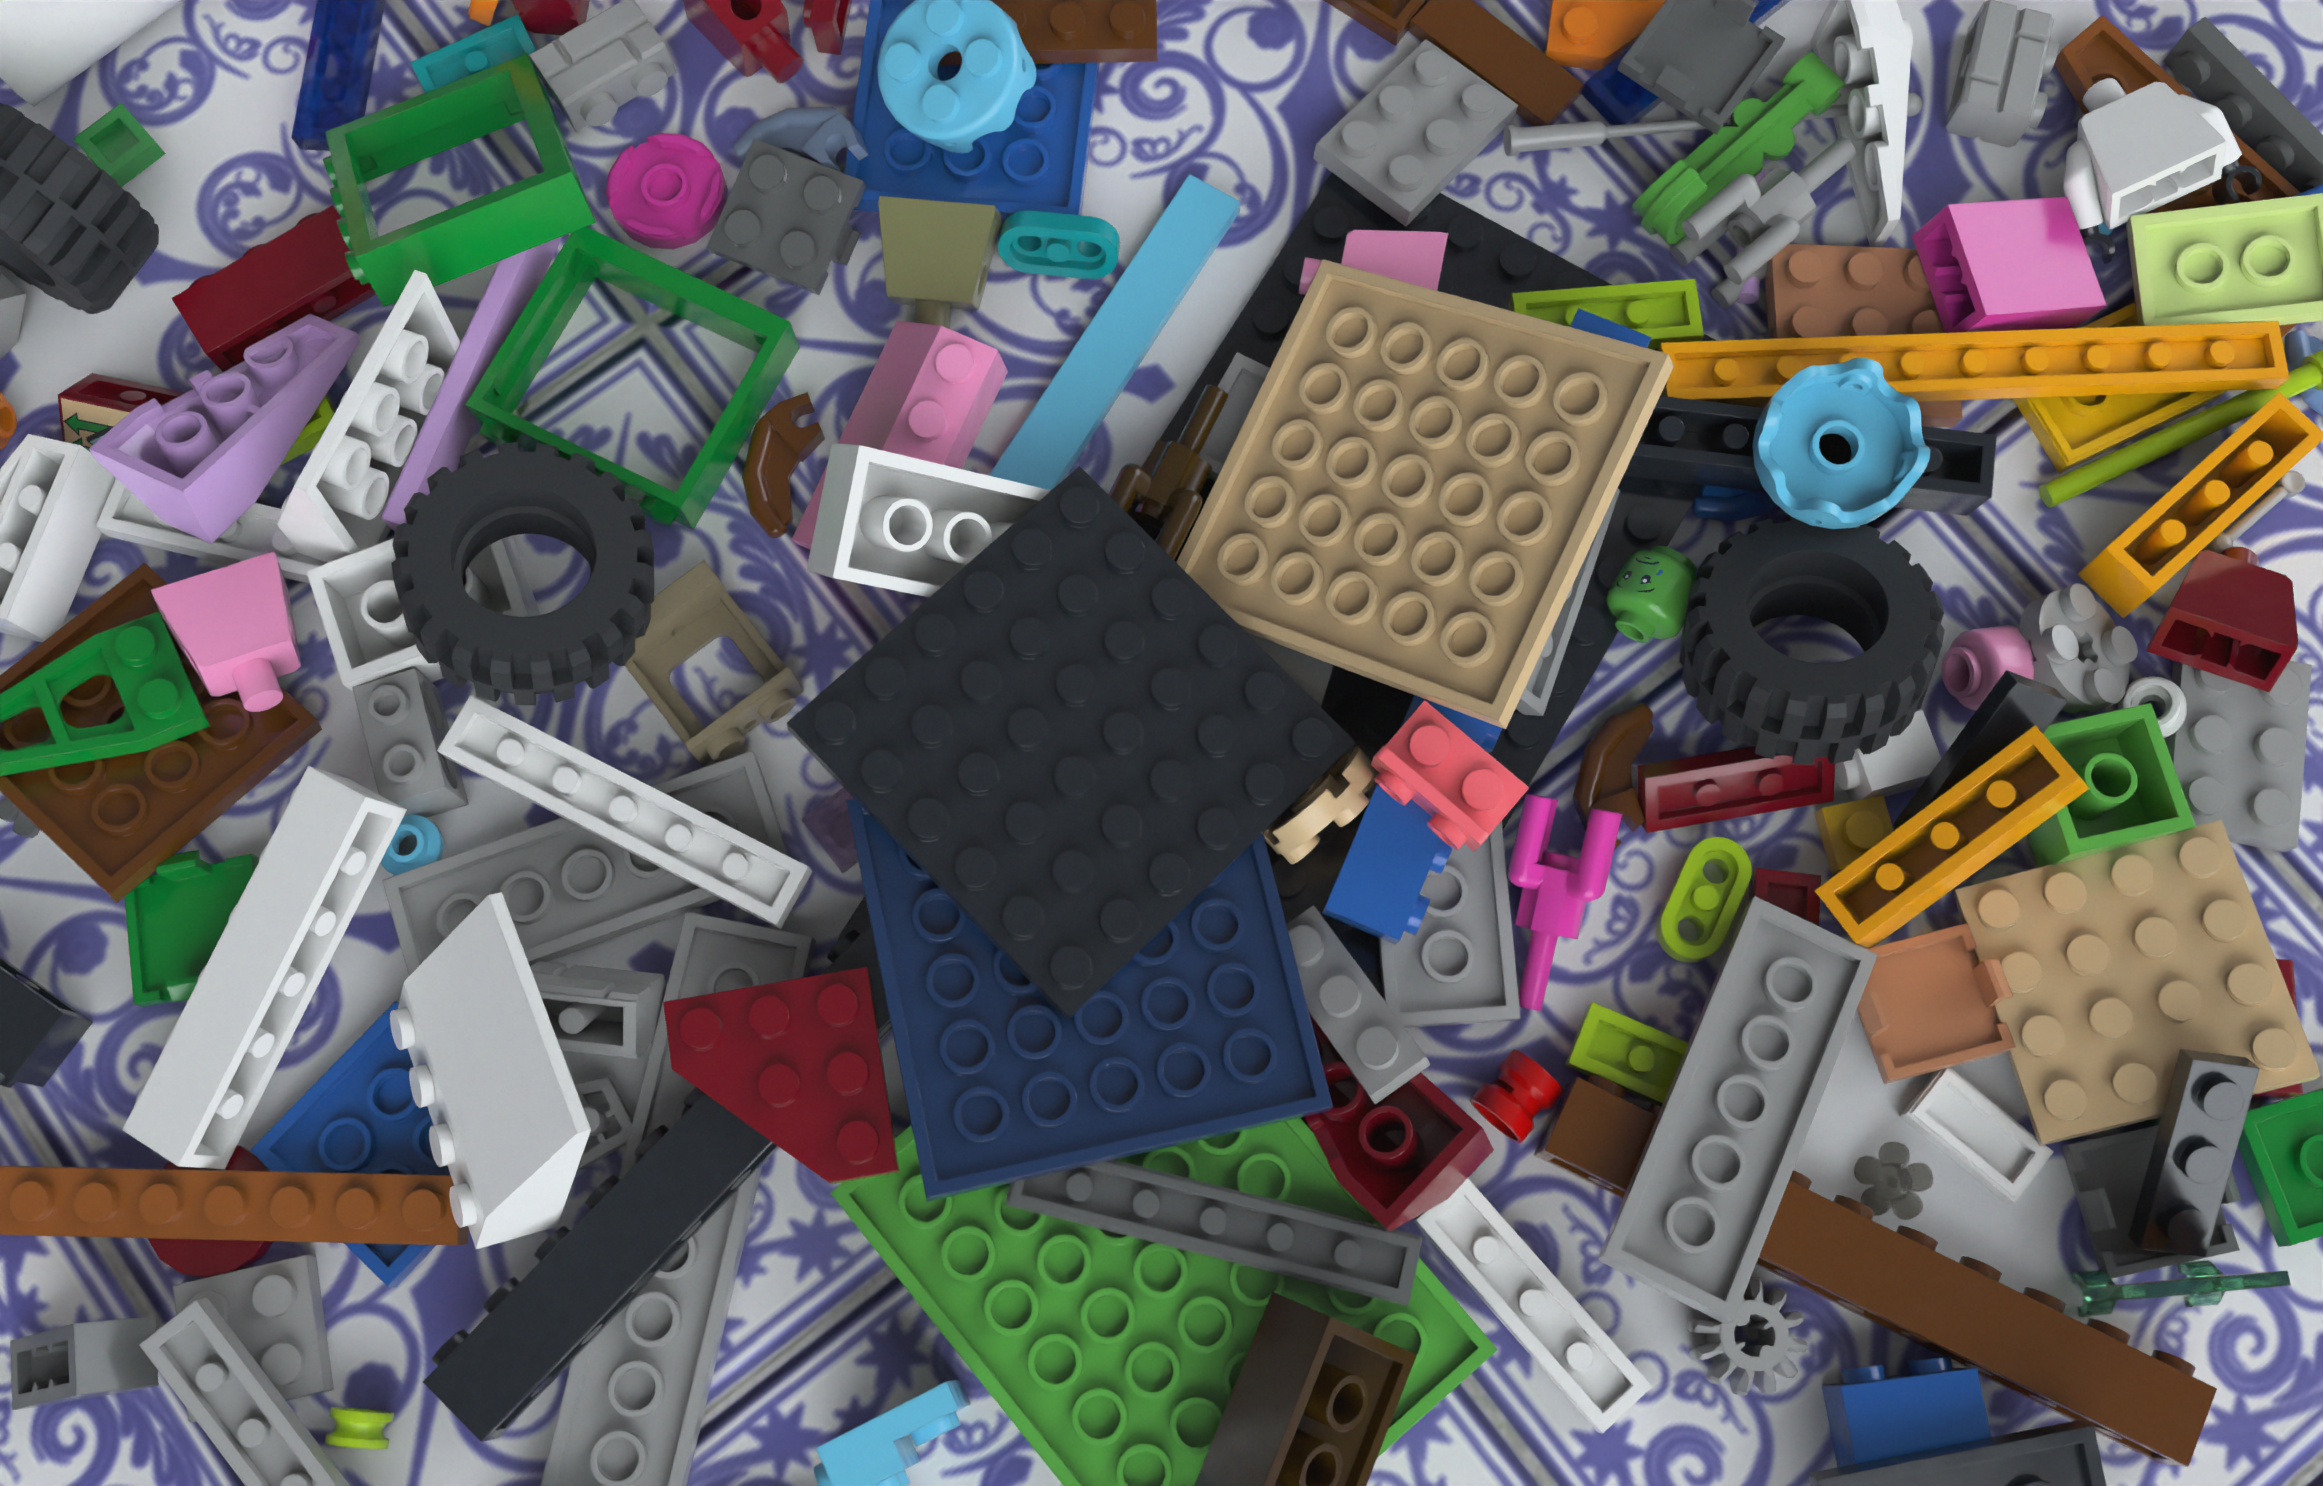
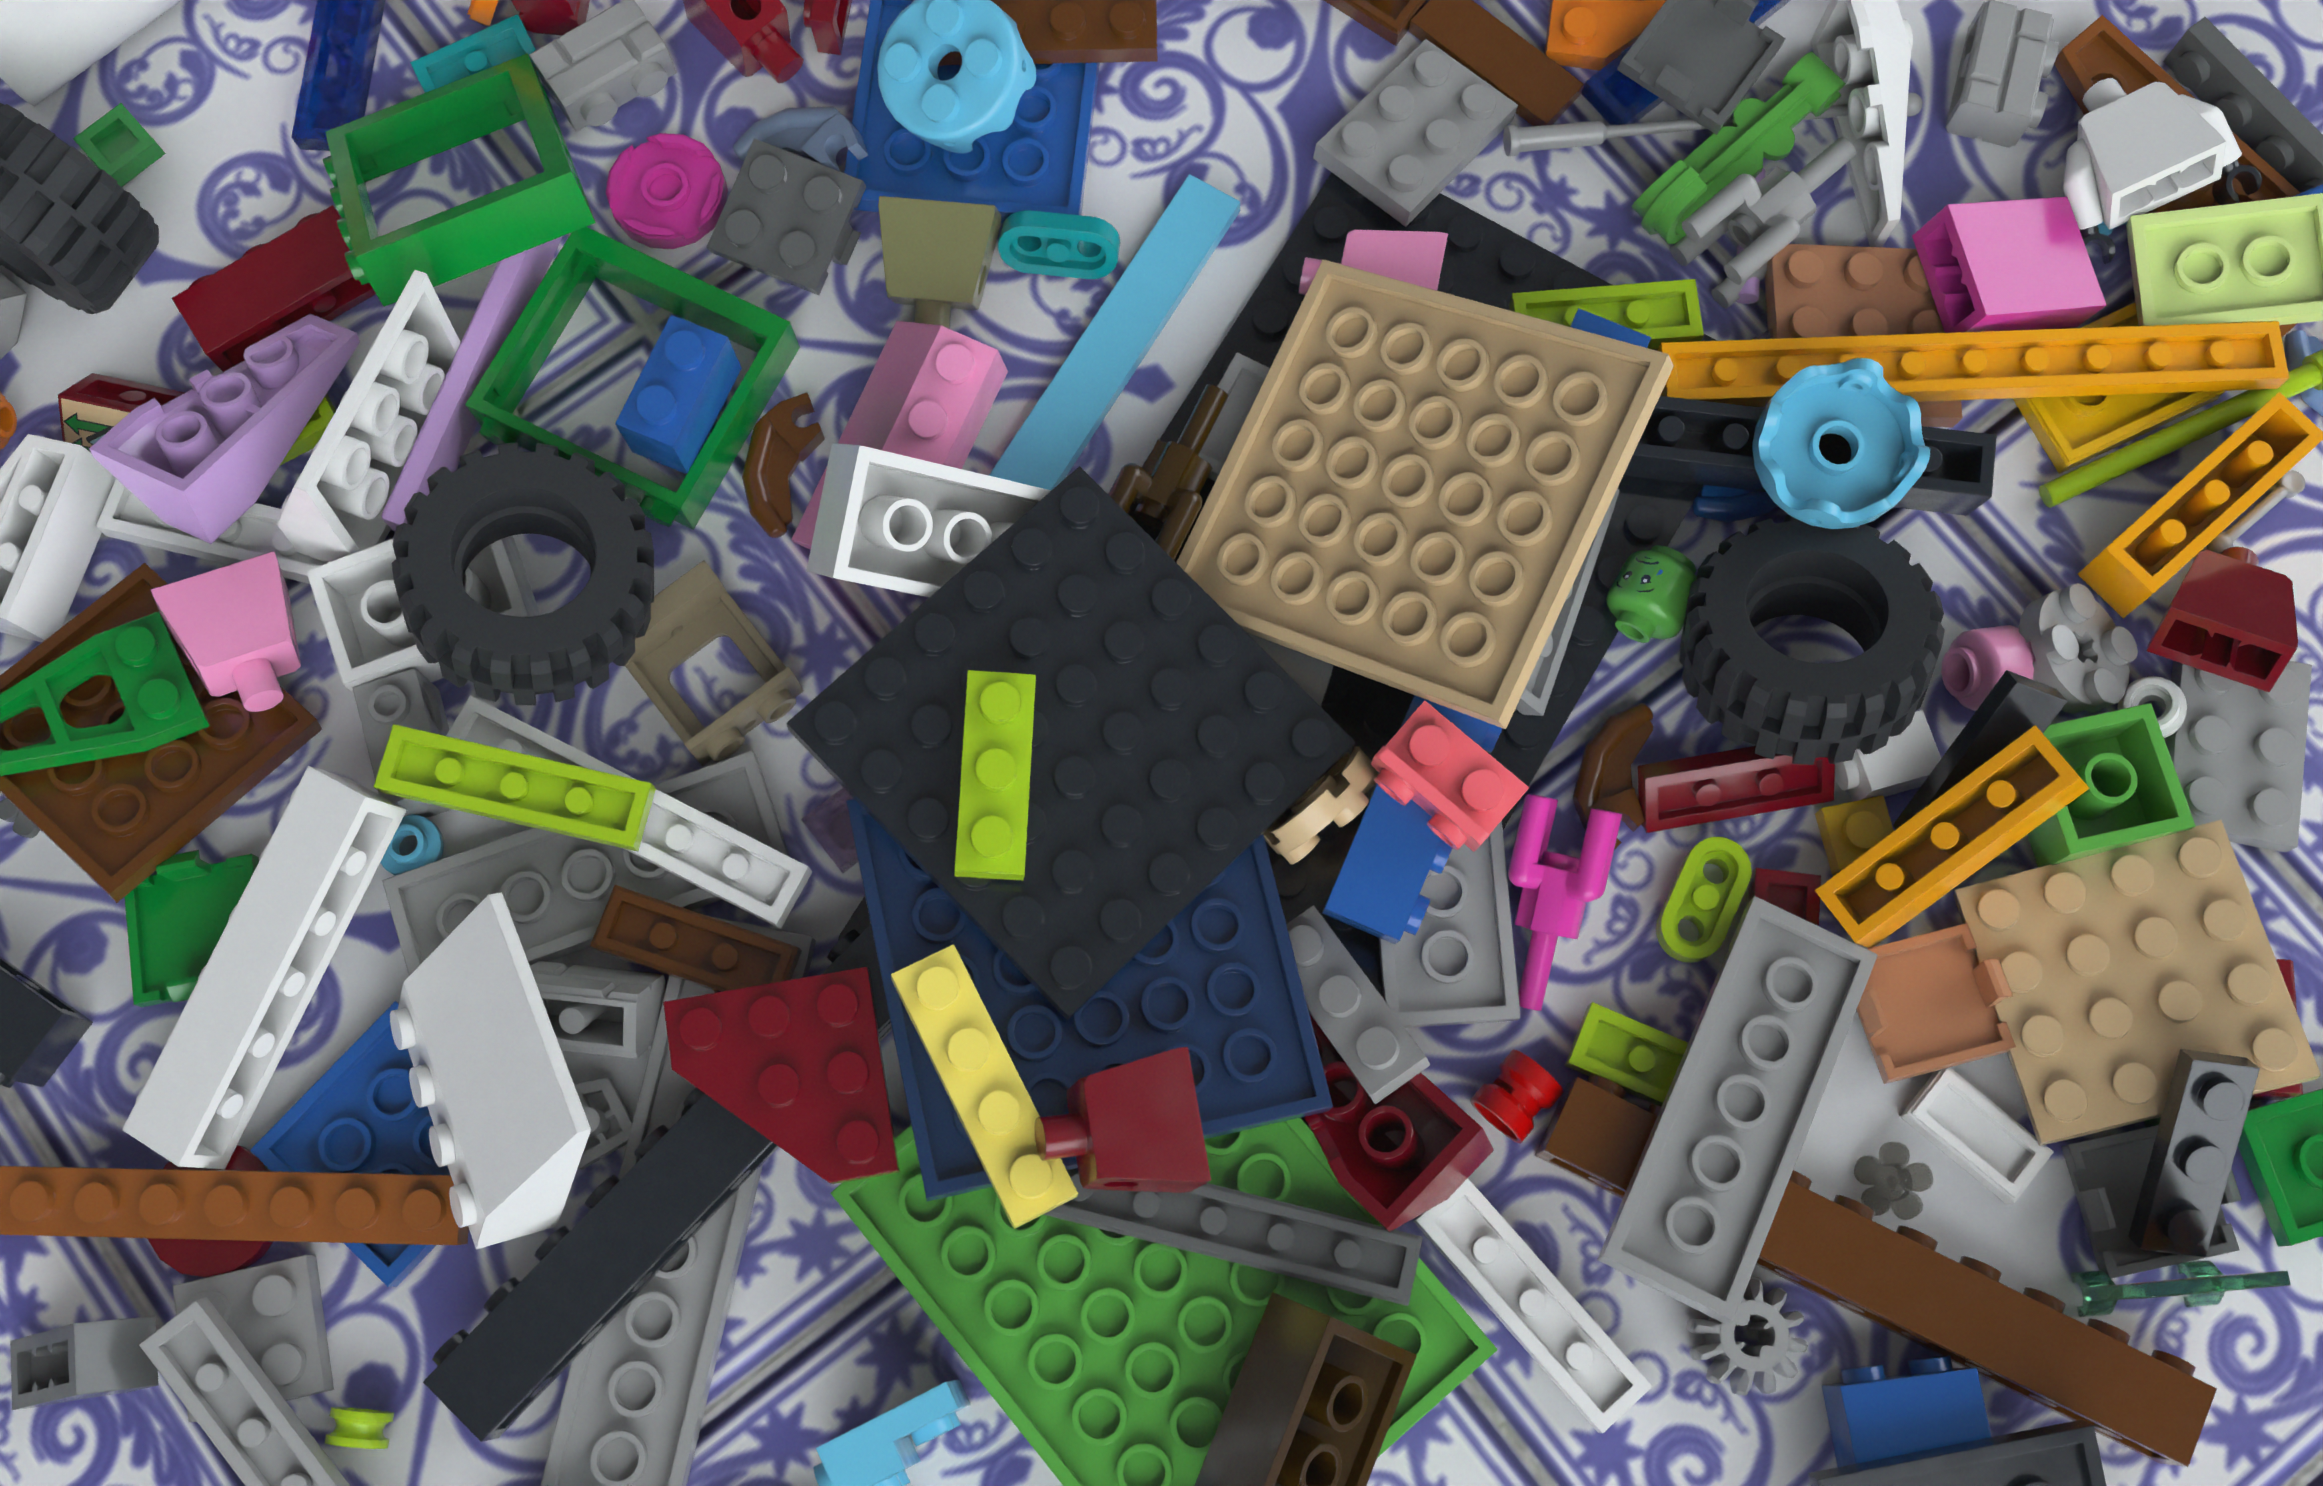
none -> lime plate [374,724,656,852]
none -> reddish brown tile [590,885,802,992]
none -> blue brick [615,315,742,474]
none -> light yellow plate [891,944,1078,1229]
none -> lime plate [954,670,1036,881]
none -> dark red torso [1035,1046,1211,1193]

